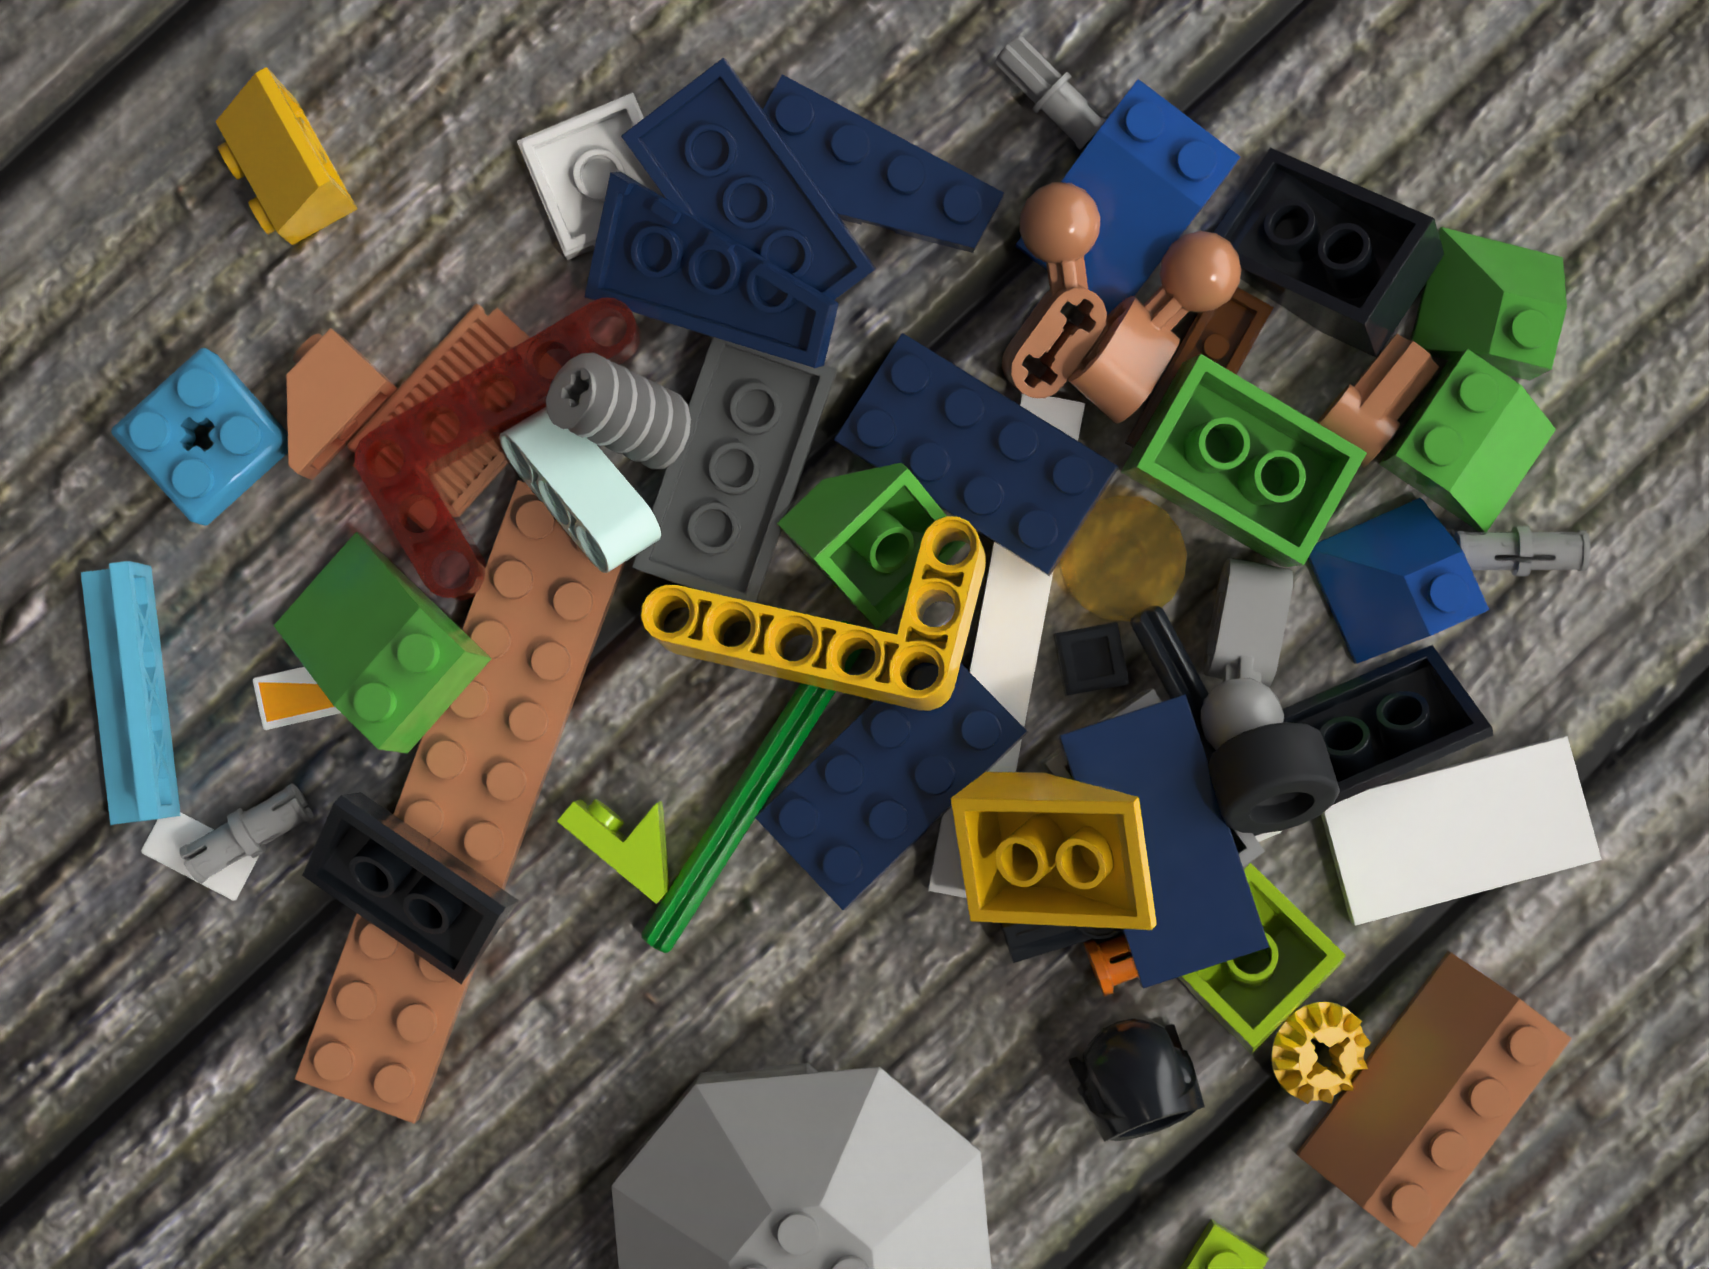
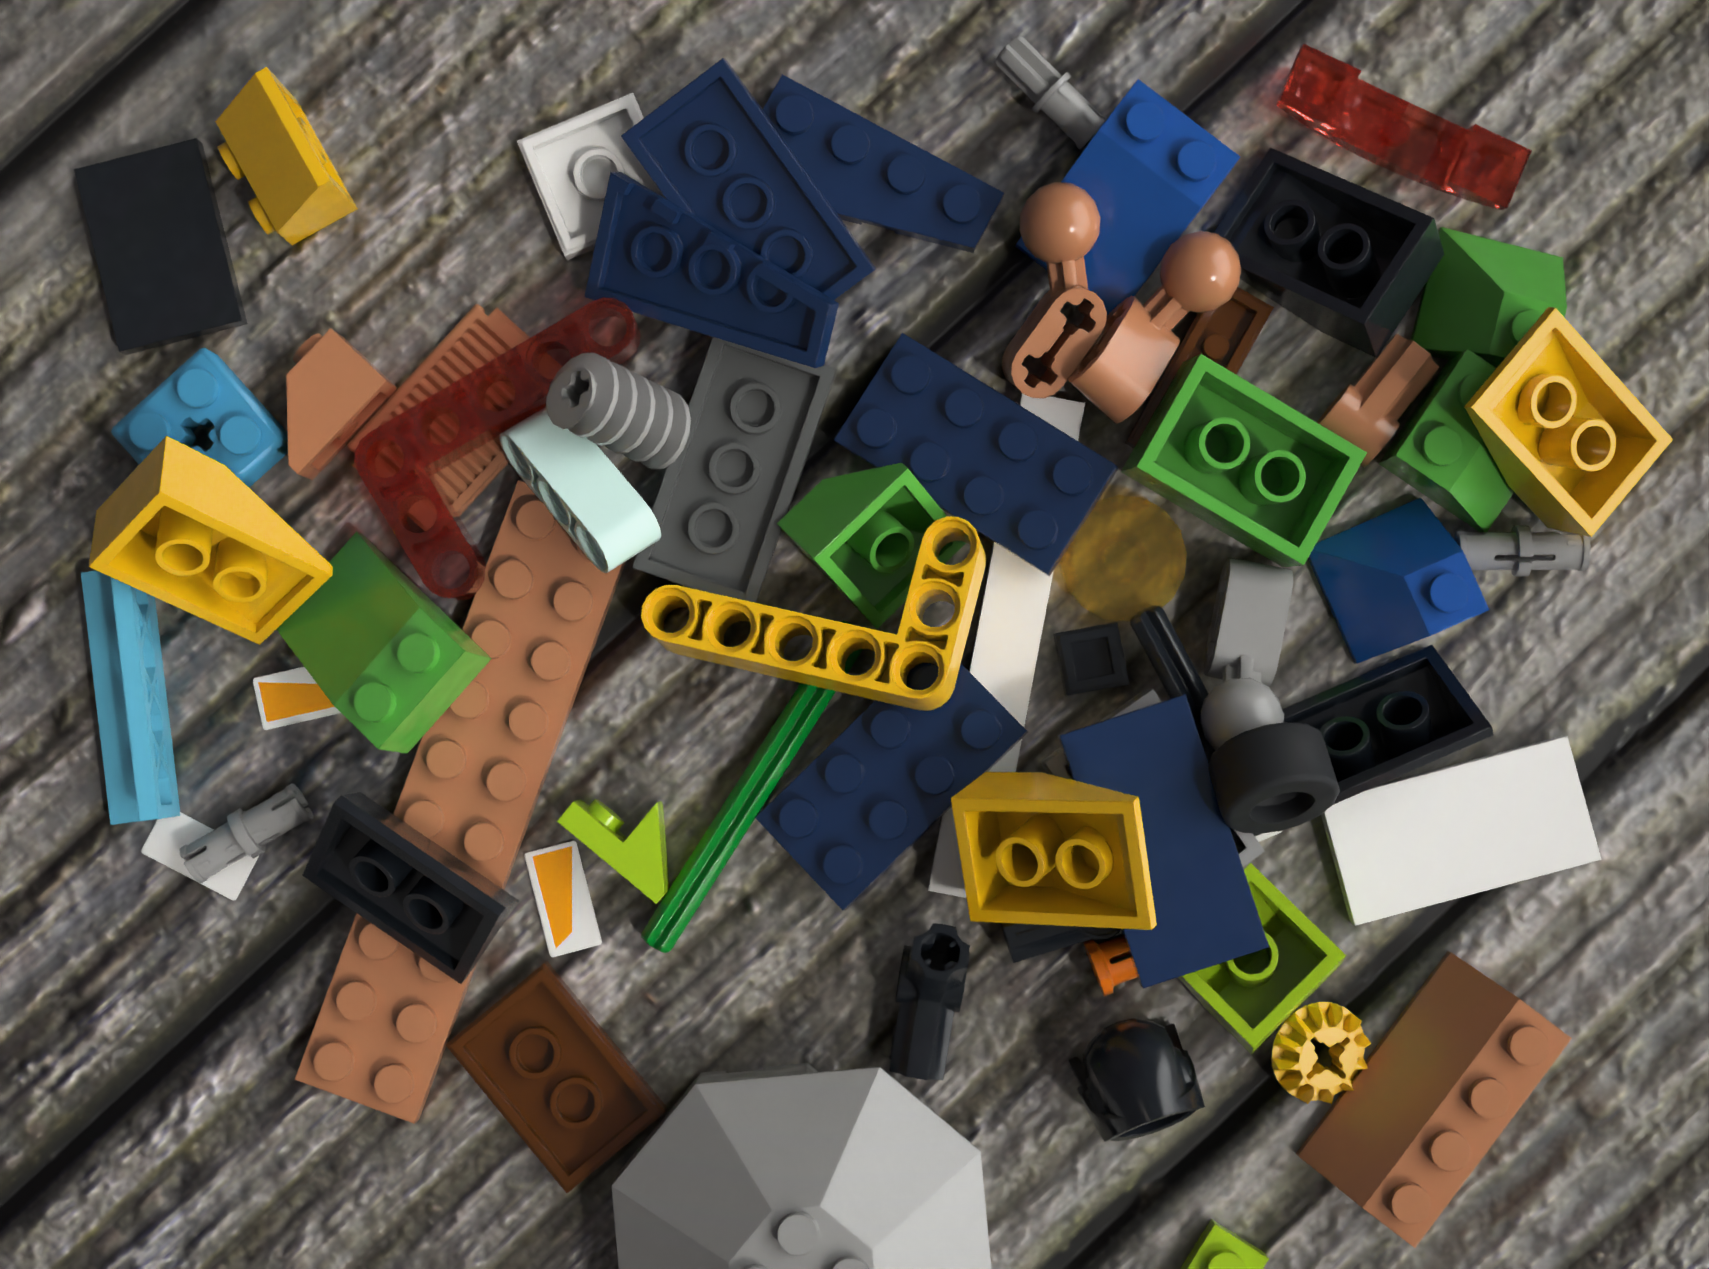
none -> black tile [74,138,248,355]
none -> yellow slope [88,436,333,645]
none -> reddish brown tile [446,961,667,1193]
none -> sticker [524,841,602,957]
none -> black piece [889,923,970,1080]
none -> clear red slope [1276,44,1532,210]
none -> yellow slope [1464,307,1673,537]

